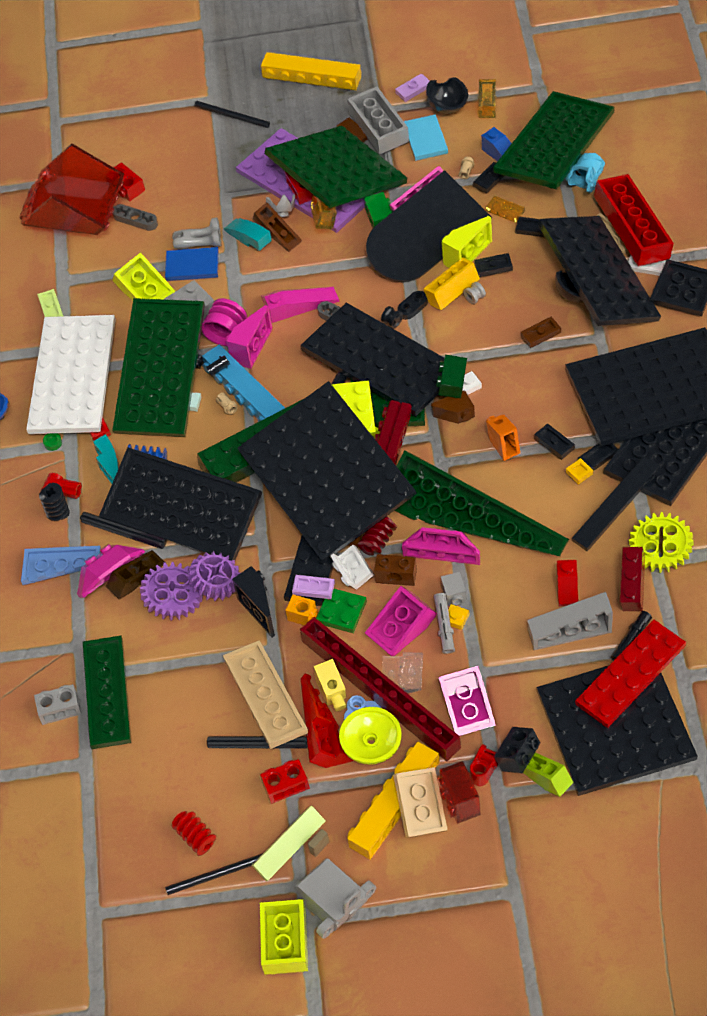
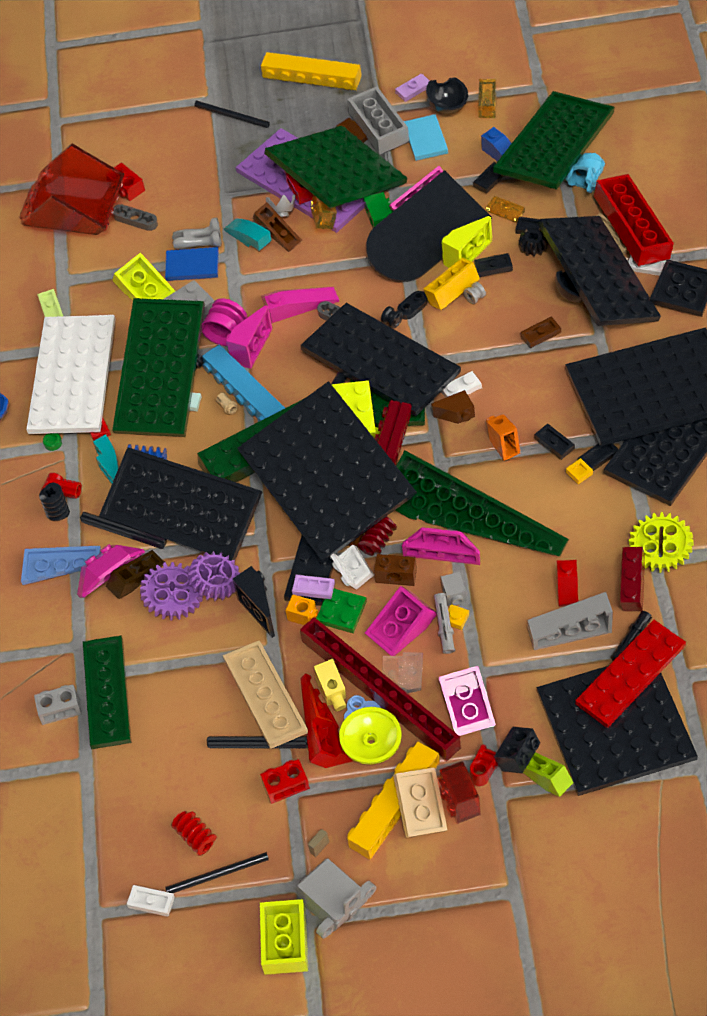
black pin [206,355,230,376] -> none
yellowish green tile [251,806,325,881] -> none
dark green brick [436,354,467,399] -> none
tan pin [458,157,475,179] -> none
black tile [572,456,660,552] -> none
none -> white plate [126,885,175,917]
none -> black gear [518,227,549,257]

